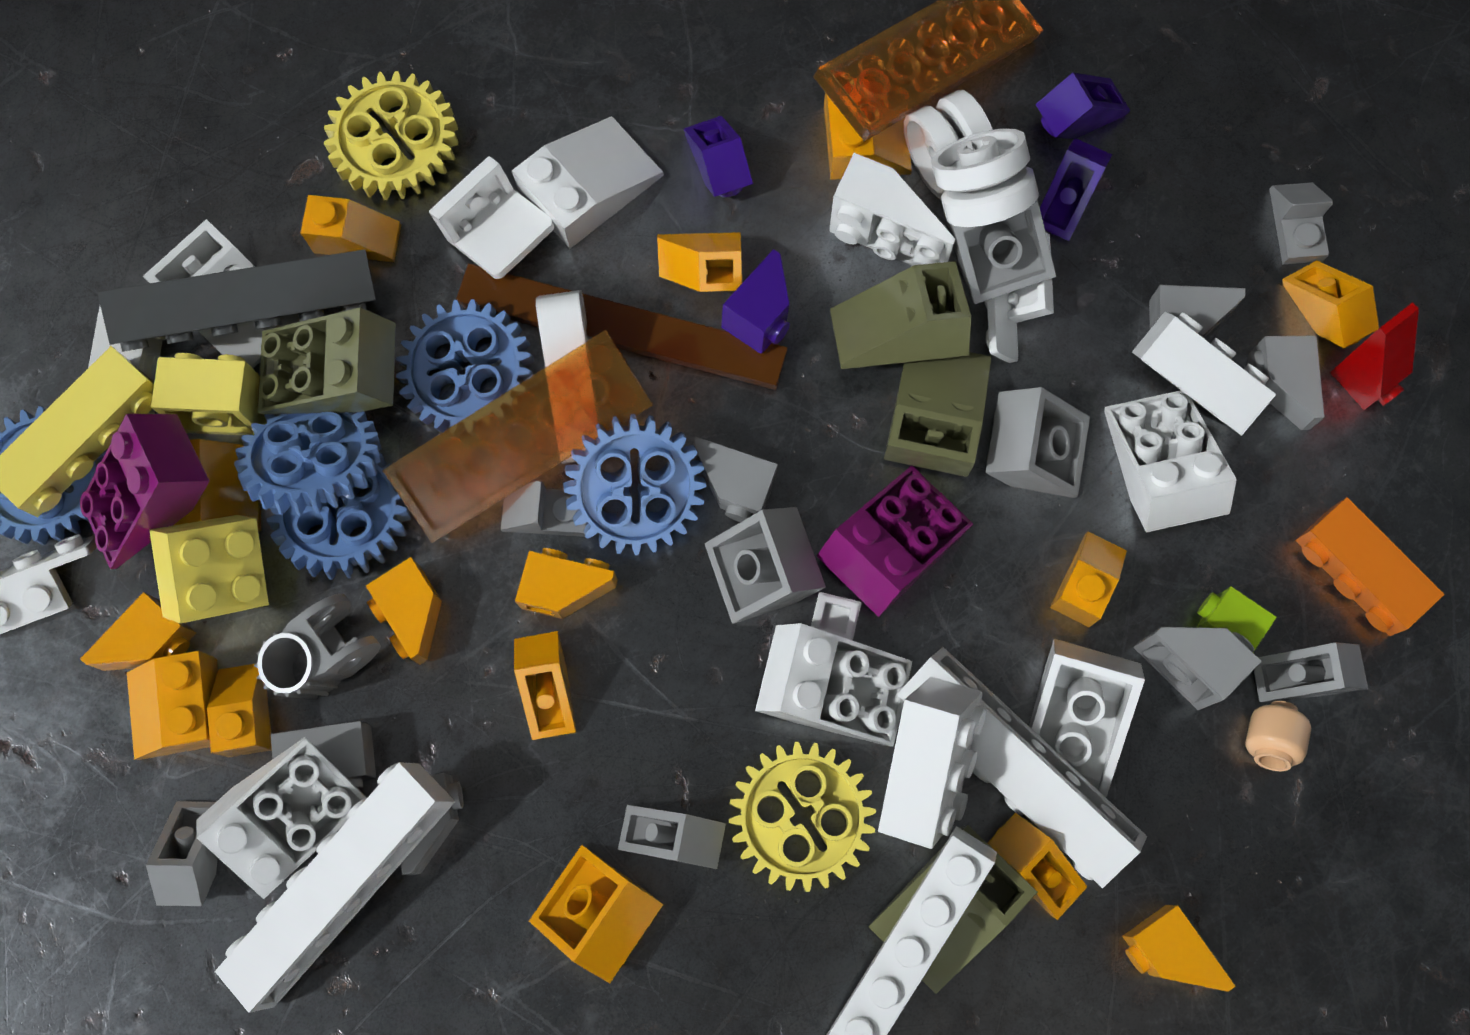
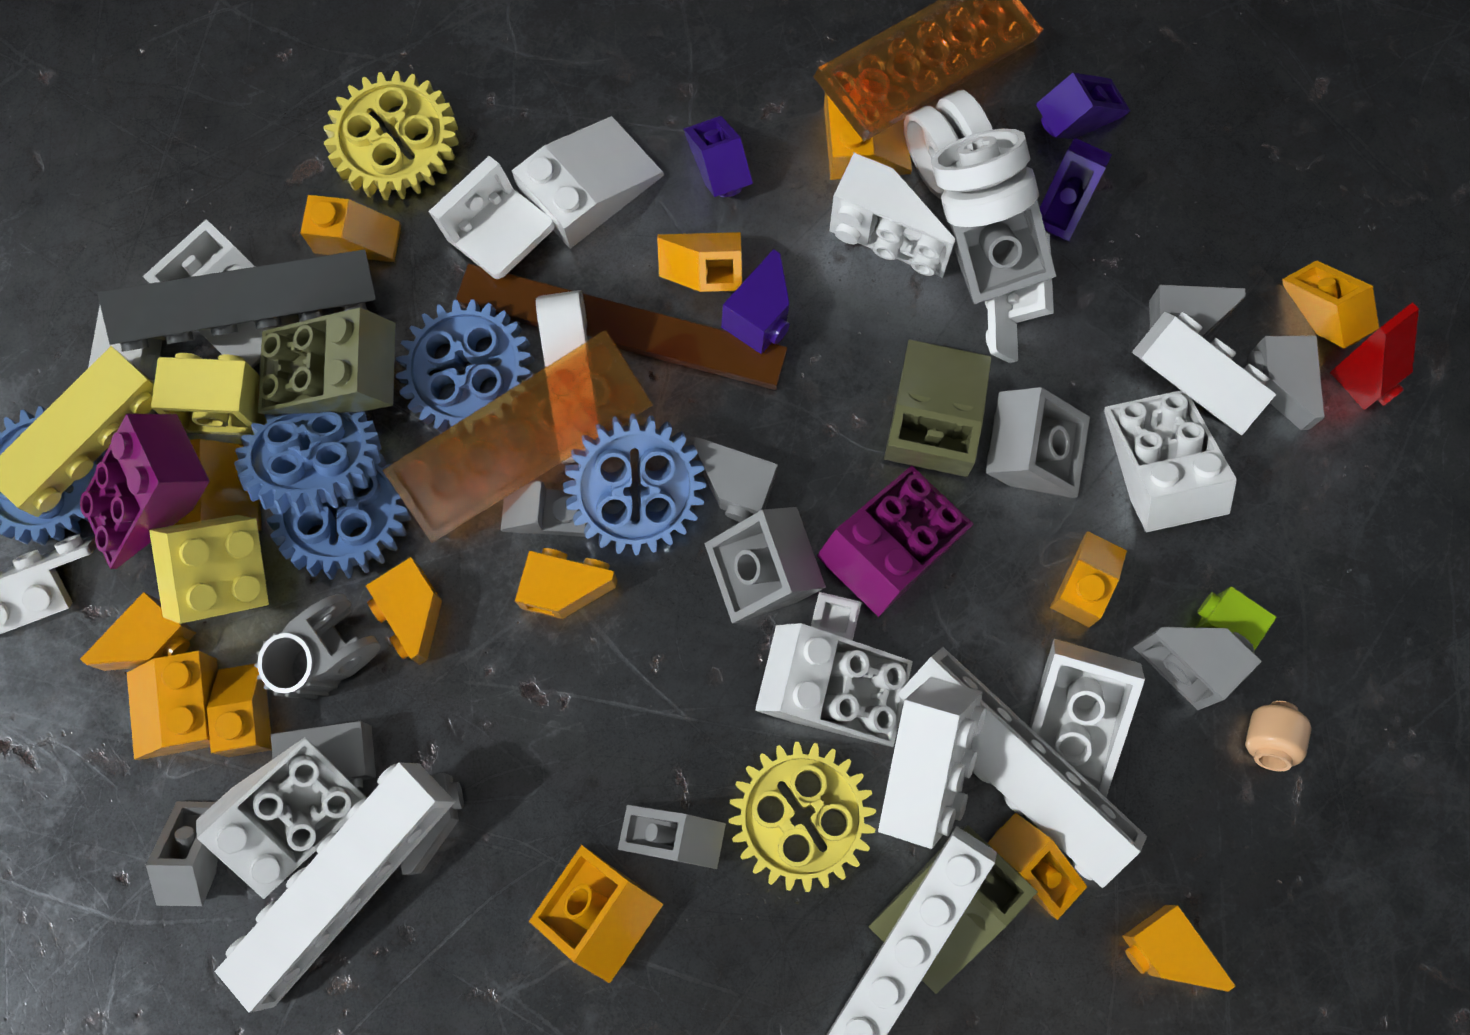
light orange slope [514,631,576,740] -> none
olive slope [830,261,971,369] -> none
light grey slope [1254,642,1368,702] -> none
light grey slope [1269,182,1333,265] -> none
orange brick [1295,497,1445,636] -> none

